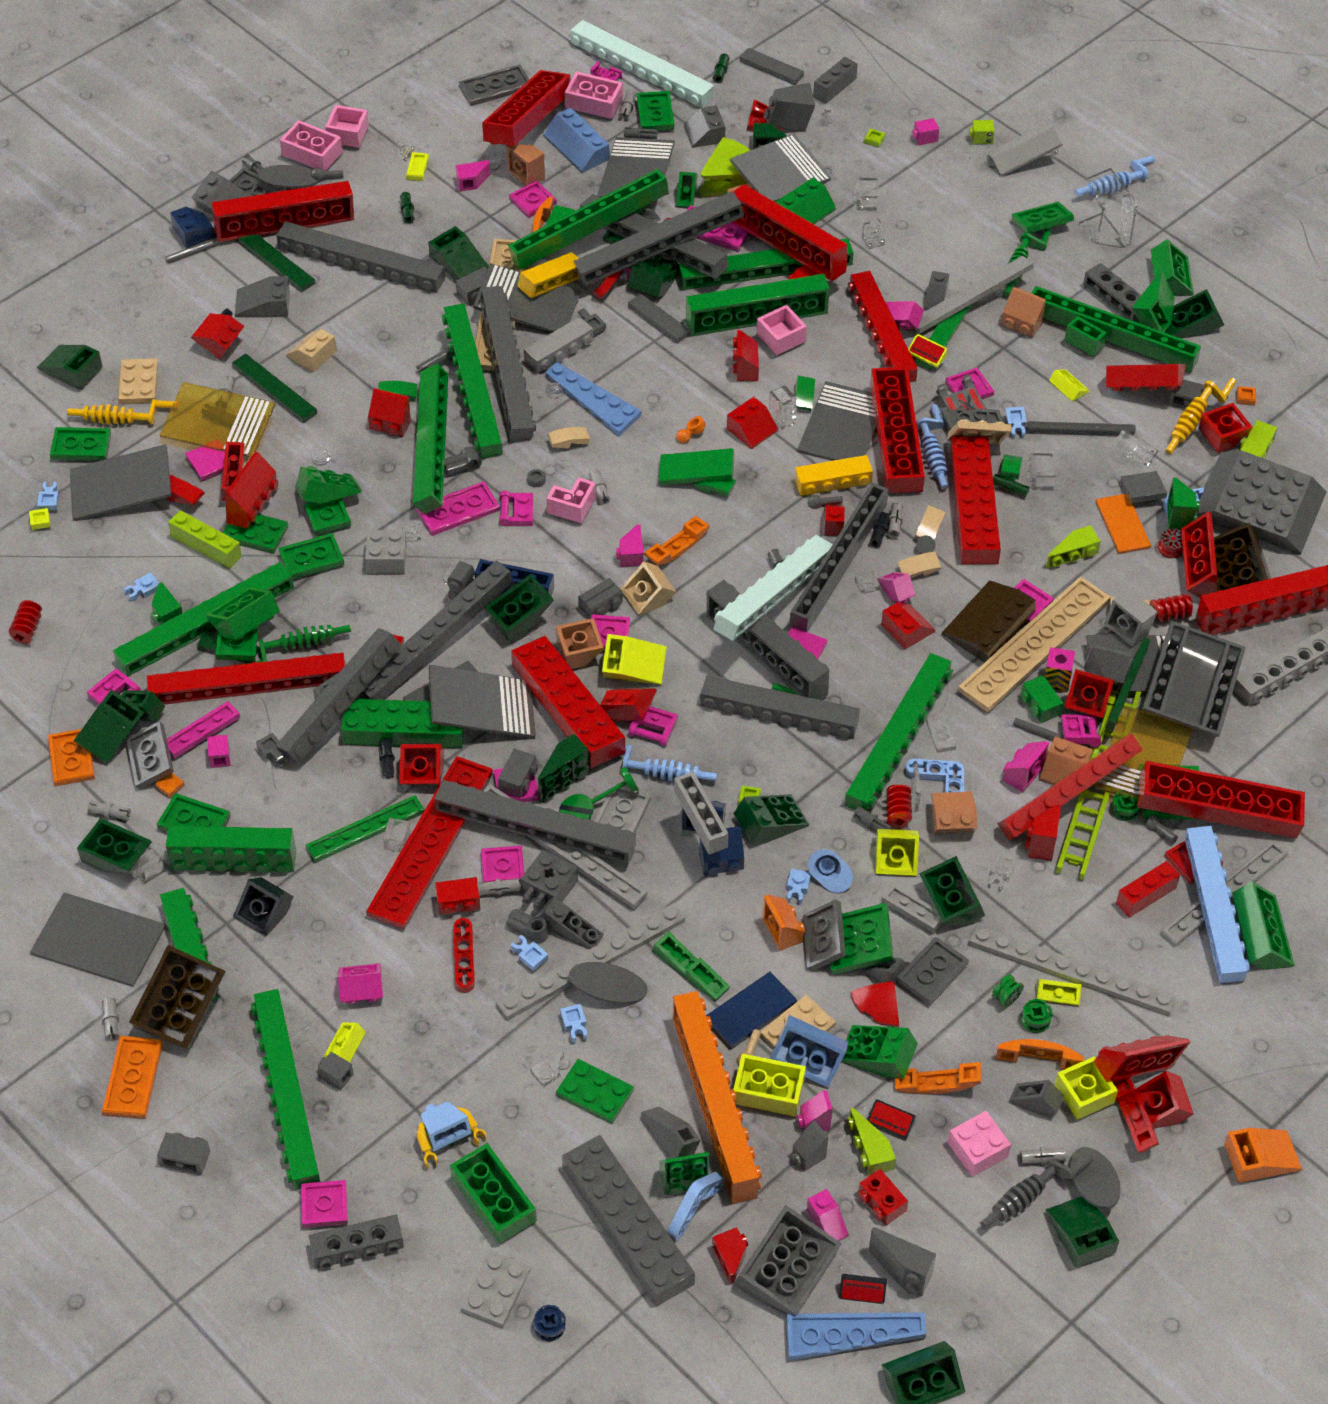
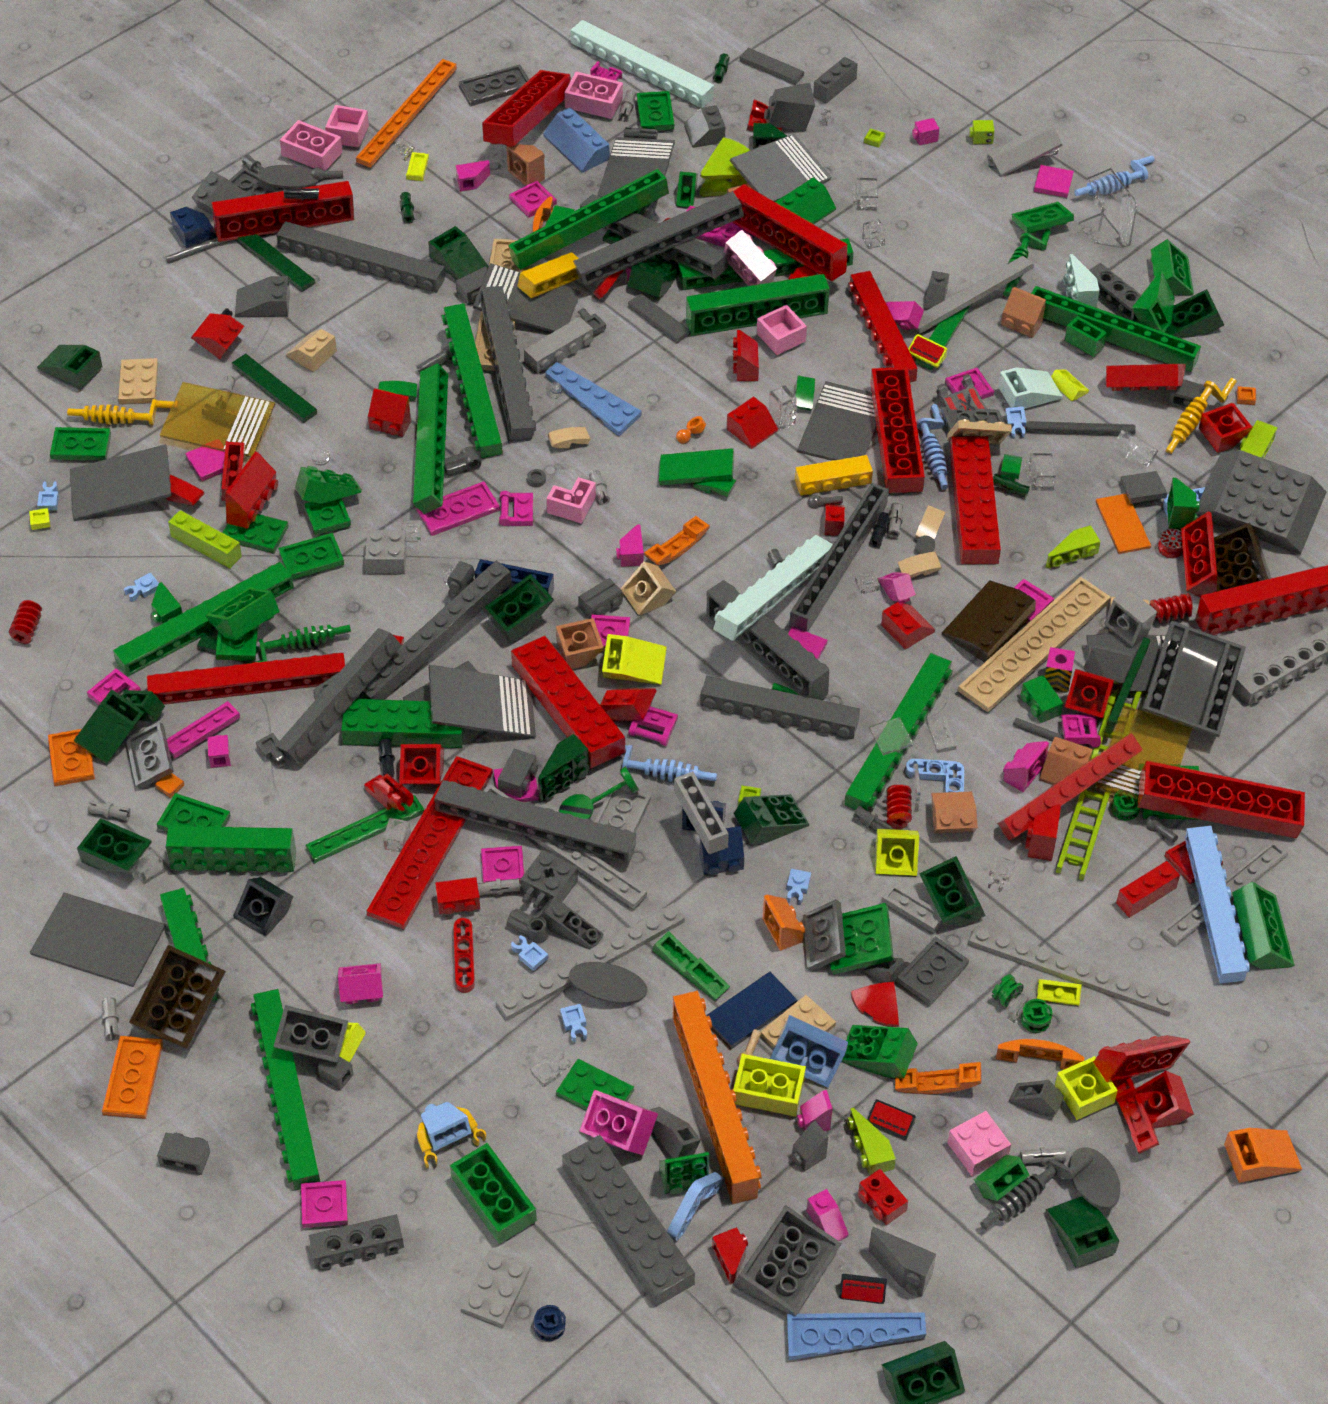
light blue piece [808,849,853,893] -> none
none -> dark grey slope [274,1005,349,1063]
none -> black axle [284,187,319,201]
none -> orange plate [356,59,457,168]
none -> red plate [364,774,414,811]
none -> dark pink slope [580,1090,658,1155]
none -> brick [723,230,777,286]
none -> clear piece [869,717,914,755]
none -> green brick [973,1154,1030,1201]
none -> light aqua slope [998,367,1063,409]
none -> clear plate [1007,993,1028,1023]
none -> dark pink tile [1034,165,1074,198]
none -> light aqua slope [1064,254,1100,307]

